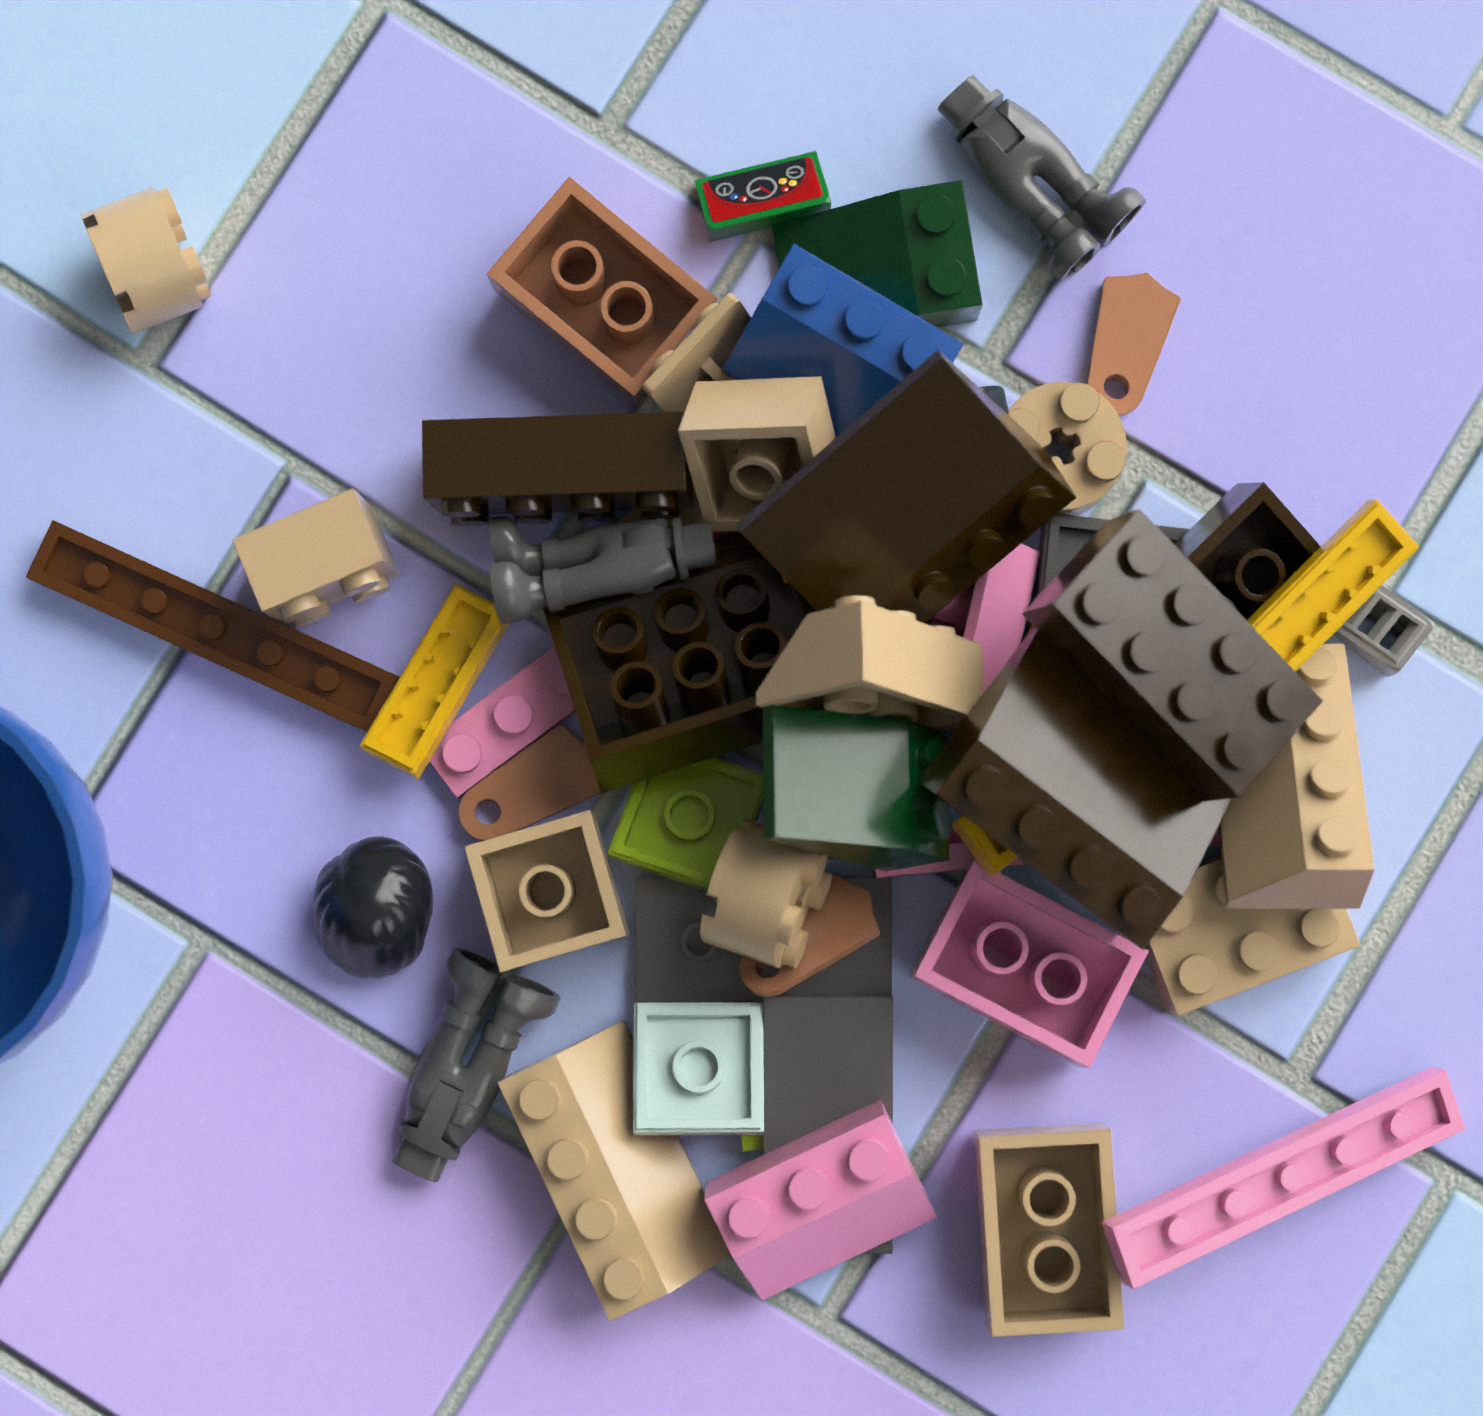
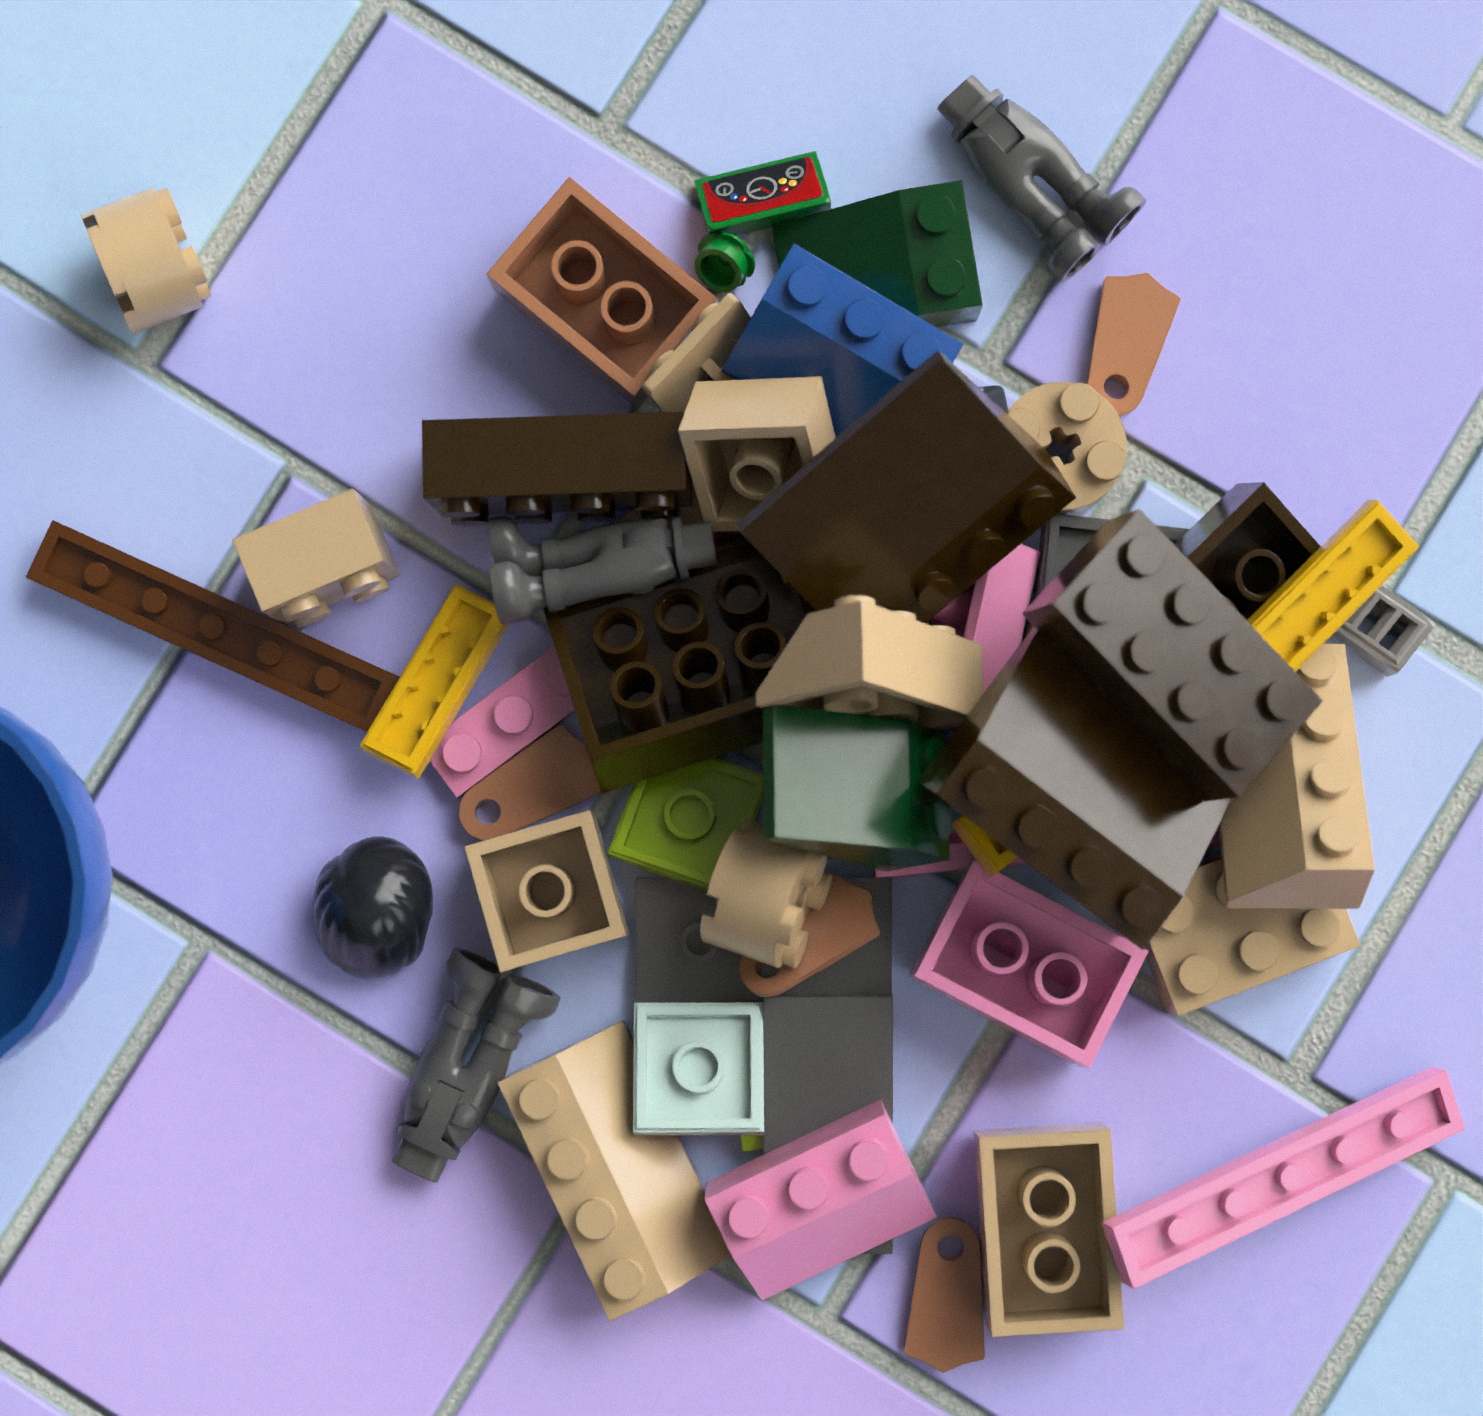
none -> green plate [694,232,755,292]
none -> nougat piece [904,1217,985,1373]

